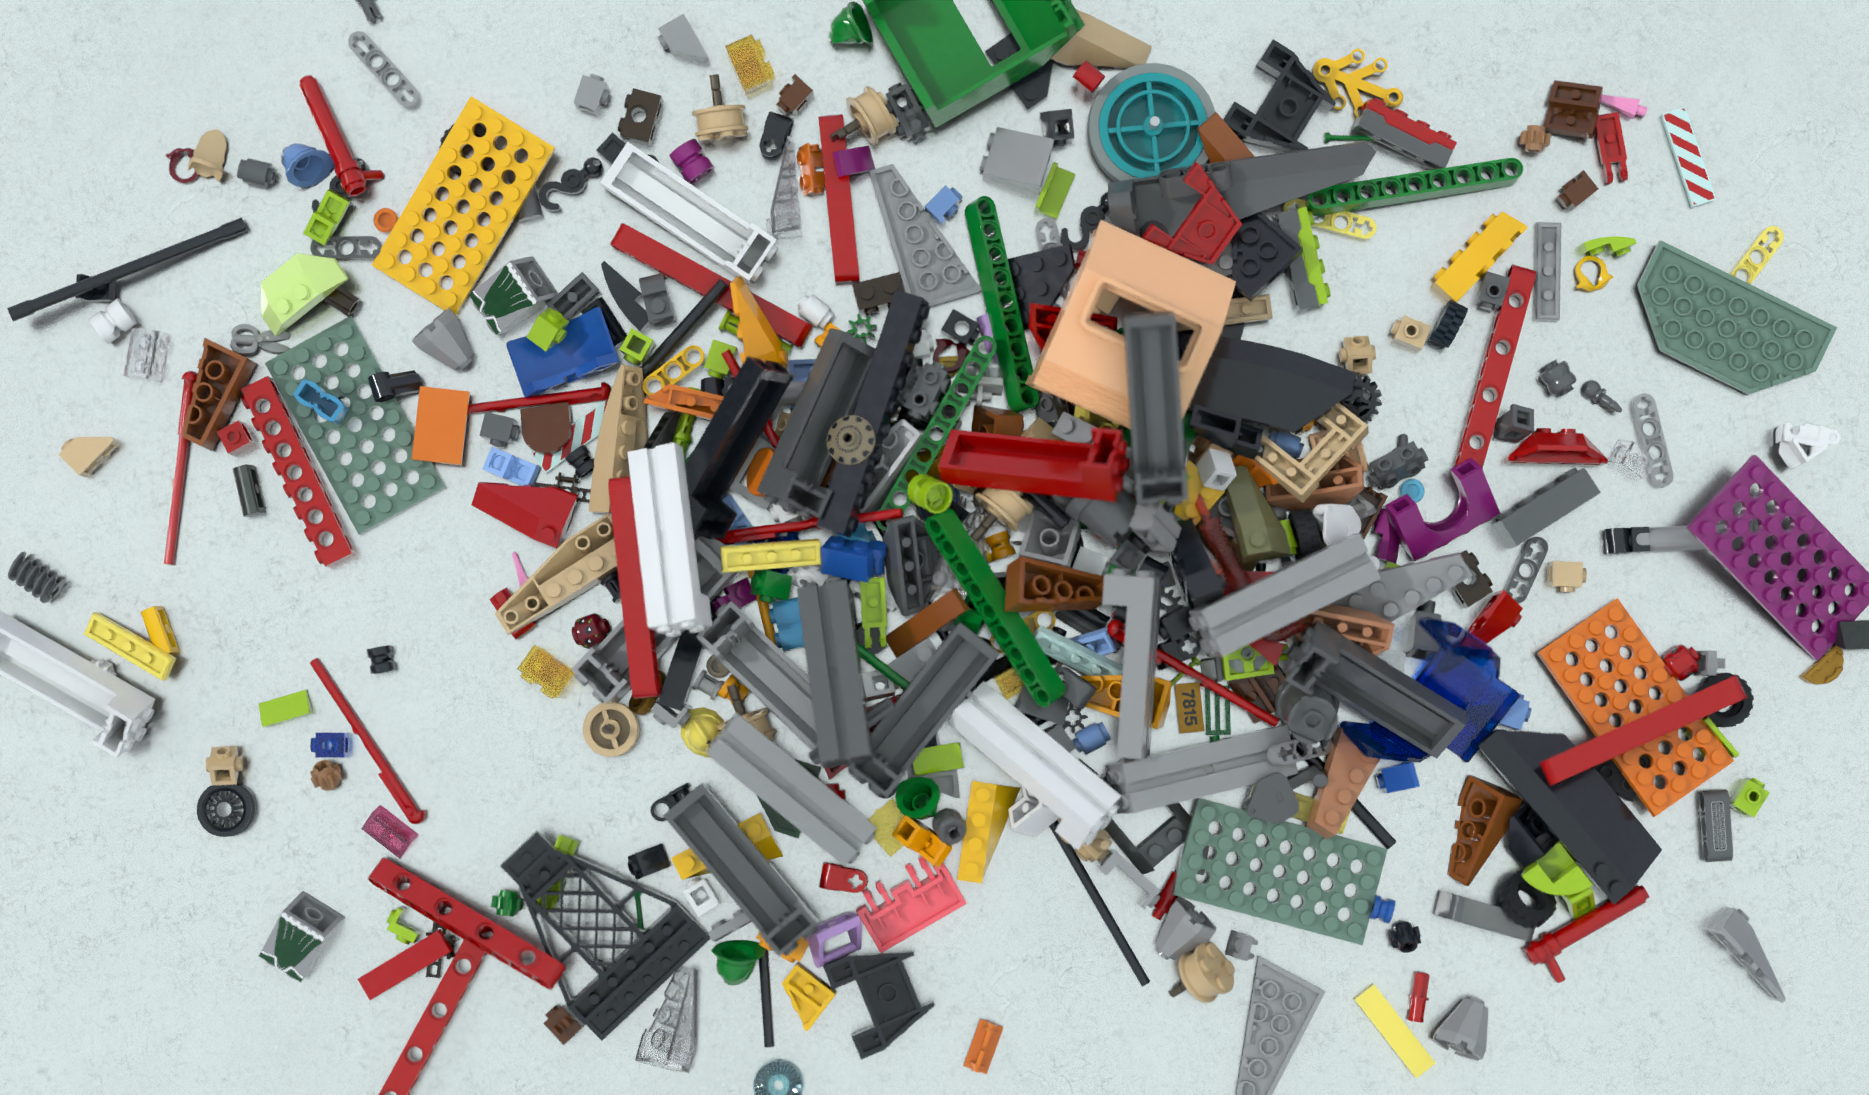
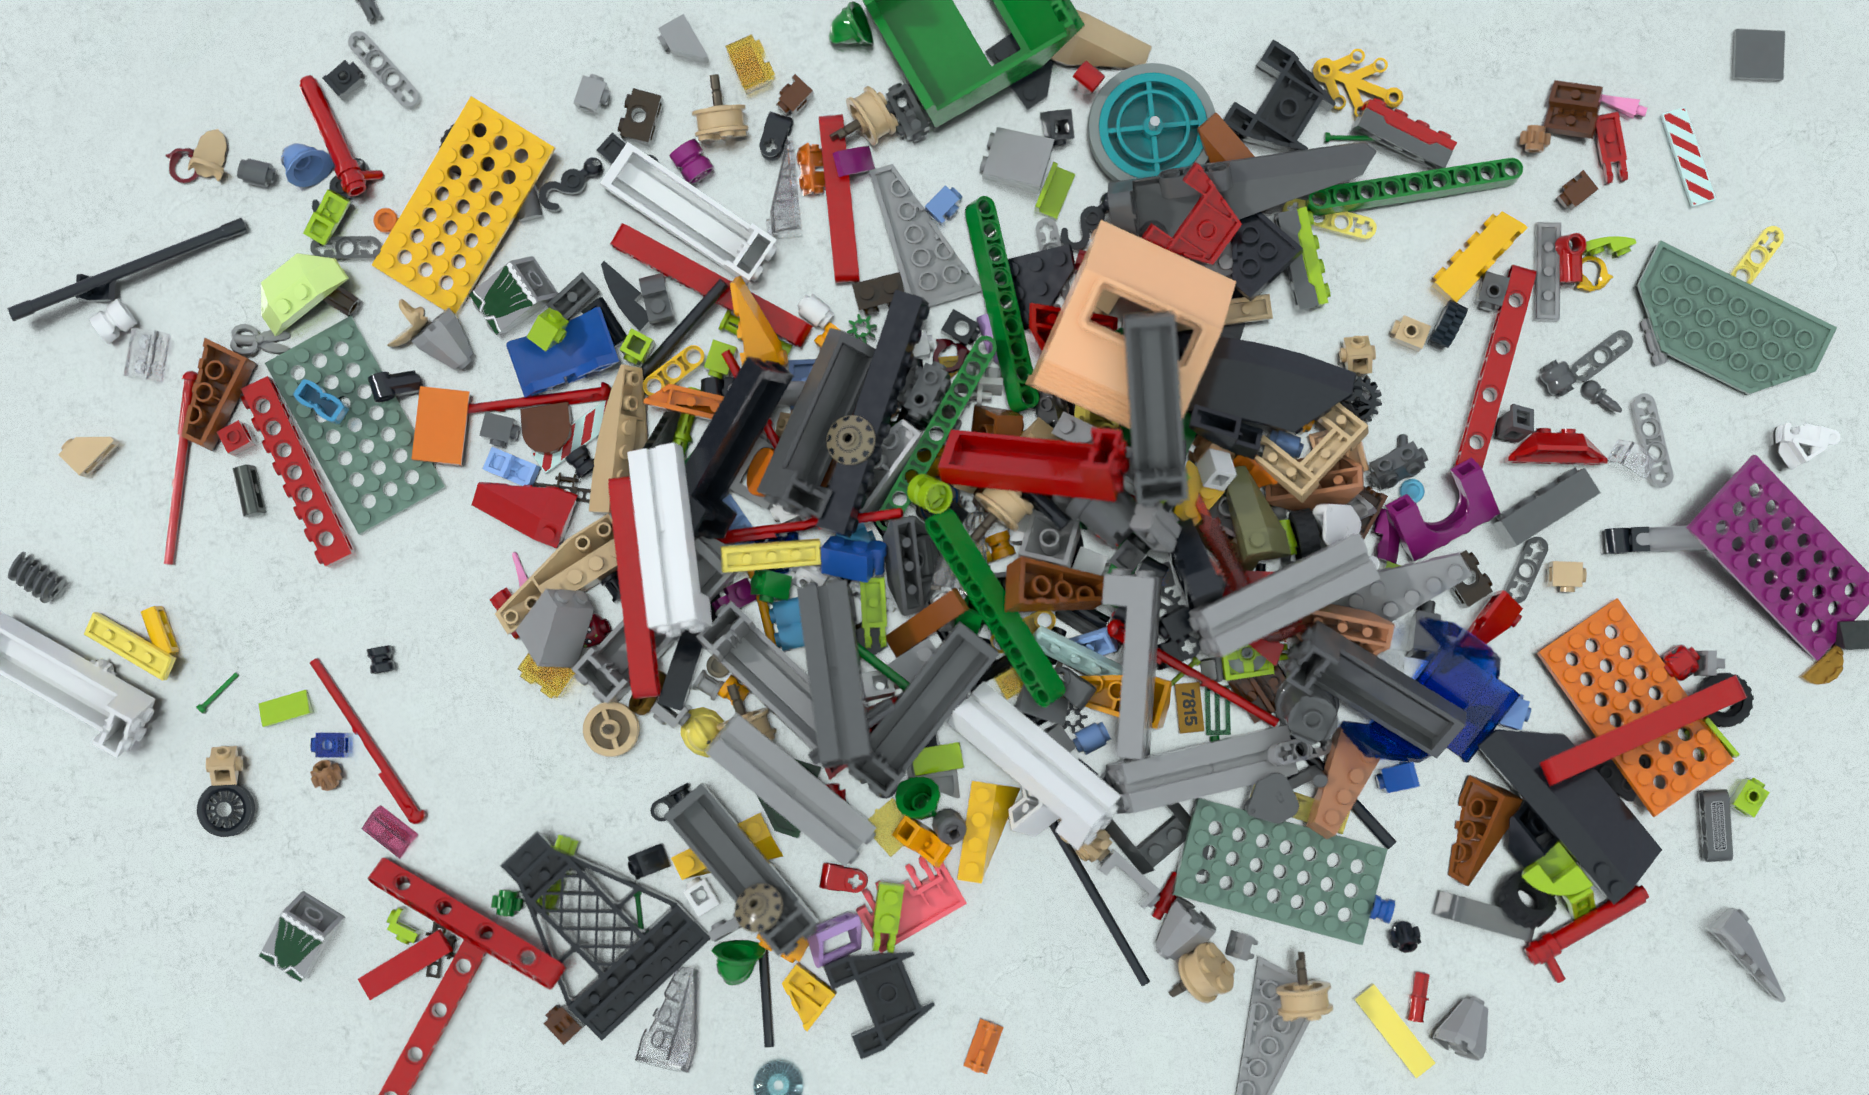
none -> green piece [196,672,239,714]
none -> black brick [322,60,364,101]
none -> tan piece [387,299,429,347]
none -> light grey slope [516,589,594,668]
none -> dark tan dish [735,884,783,933]
none -> lime hinge [872,882,904,953]
none -> tan wheel [1276,952,1333,1021]
none -> red piece [1555,233,1586,283]
none -> dark grey beam [1570,330,1633,383]
none -> light grey axle [1641,318,1668,365]
none -> dark grey tile [1733,29,1785,81]

